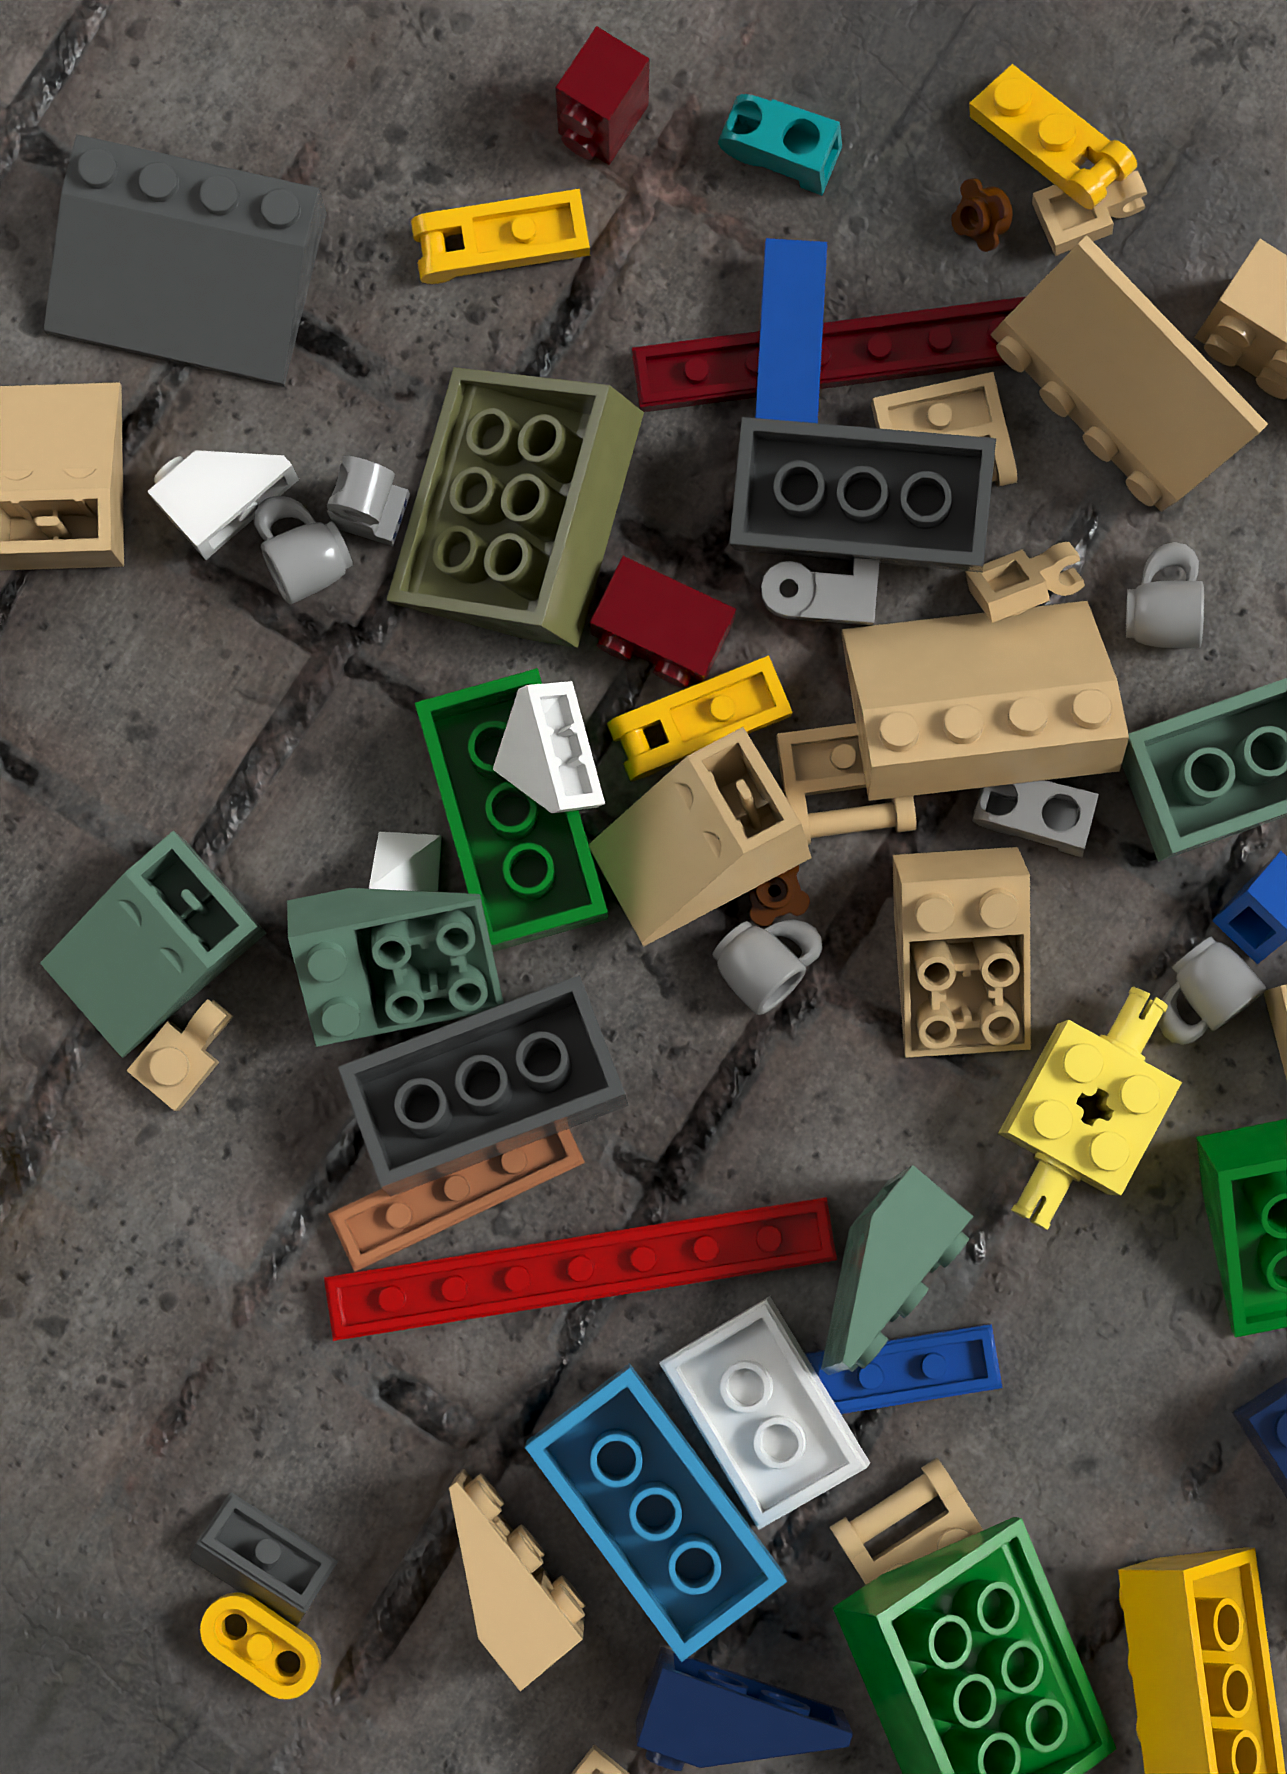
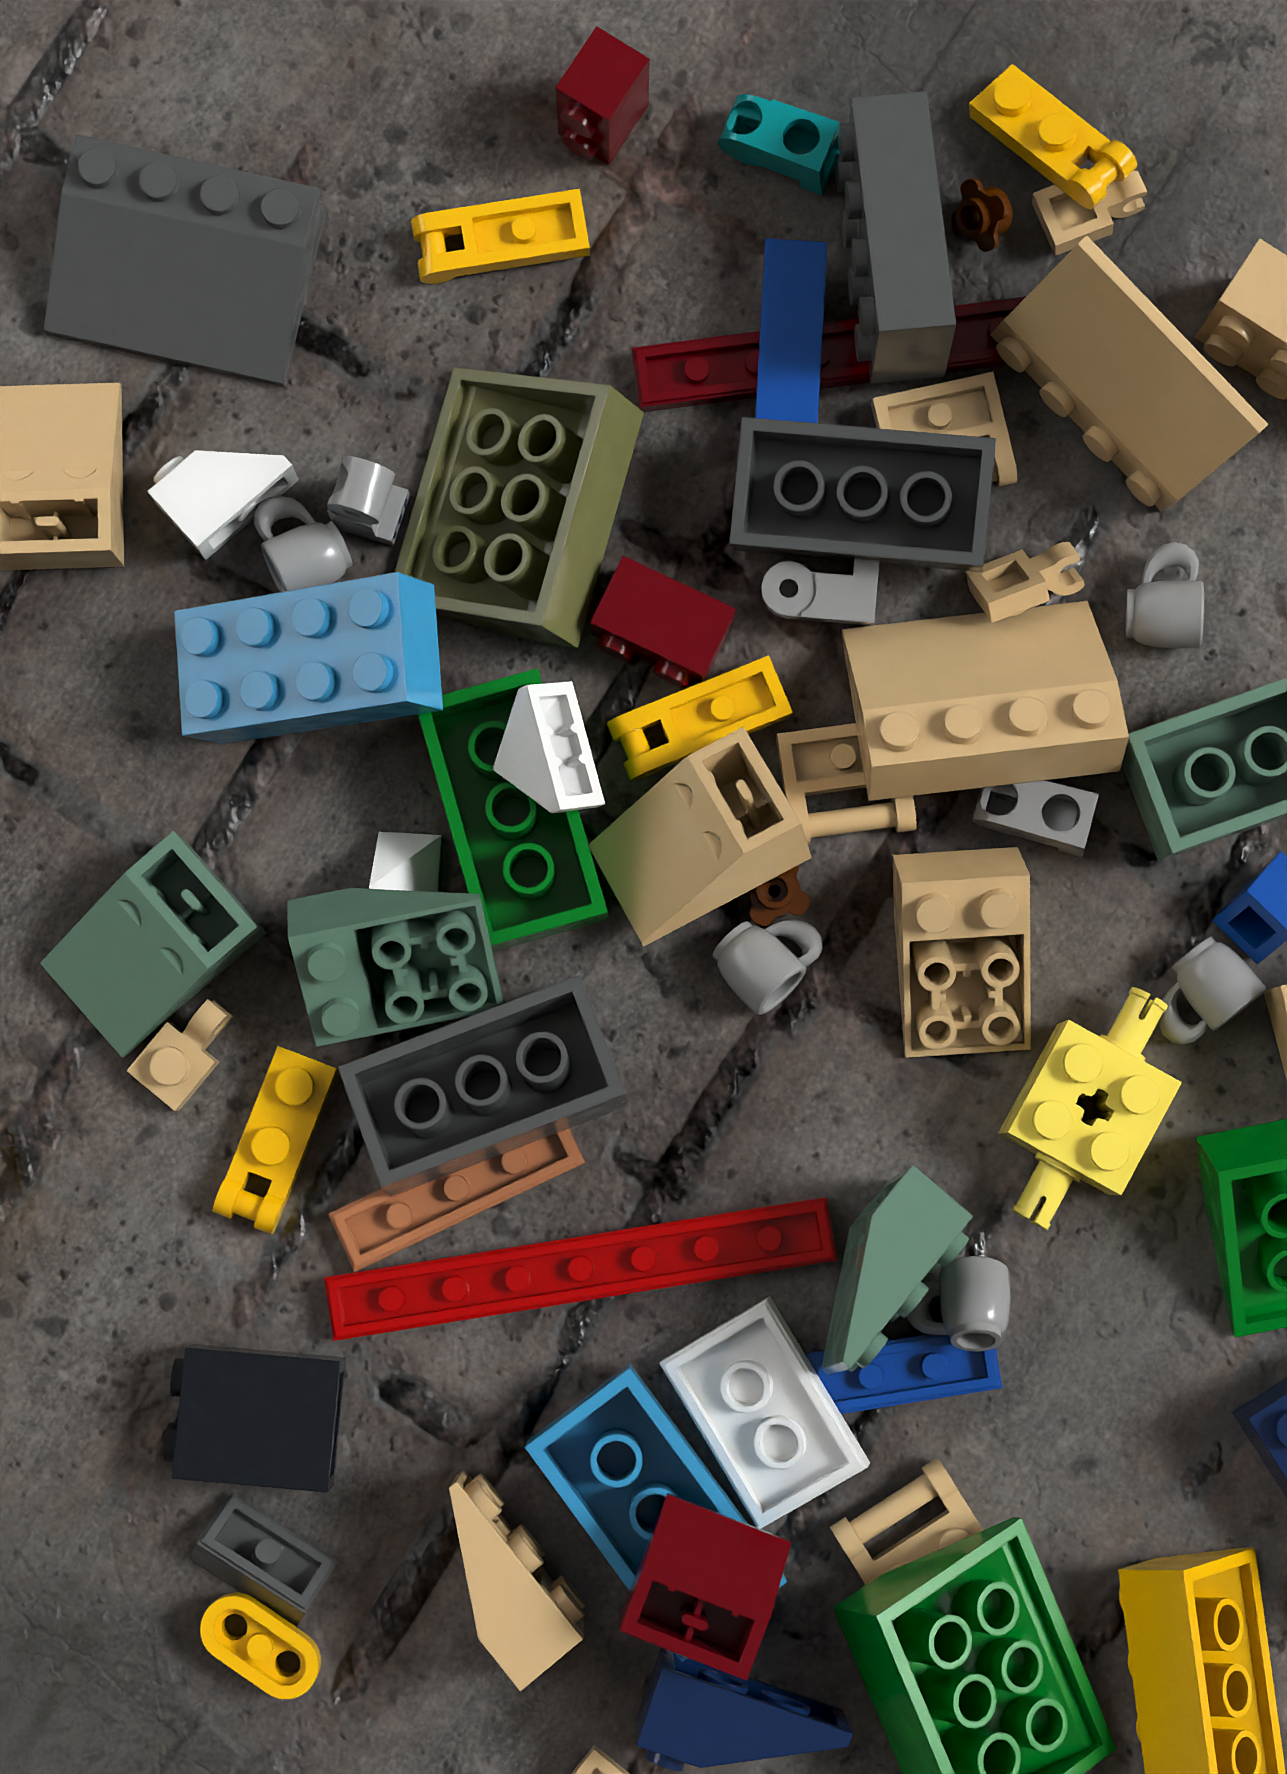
none -> black brick [164,1344,346,1492]
none -> dark azure brick [174,572,443,744]
none -> yellow plate [212,1046,339,1235]
none -> dark red slope [619,1493,791,1681]
none -> dark grey brick [835,91,956,384]
none -> light grey piece [907,1256,1011,1352]

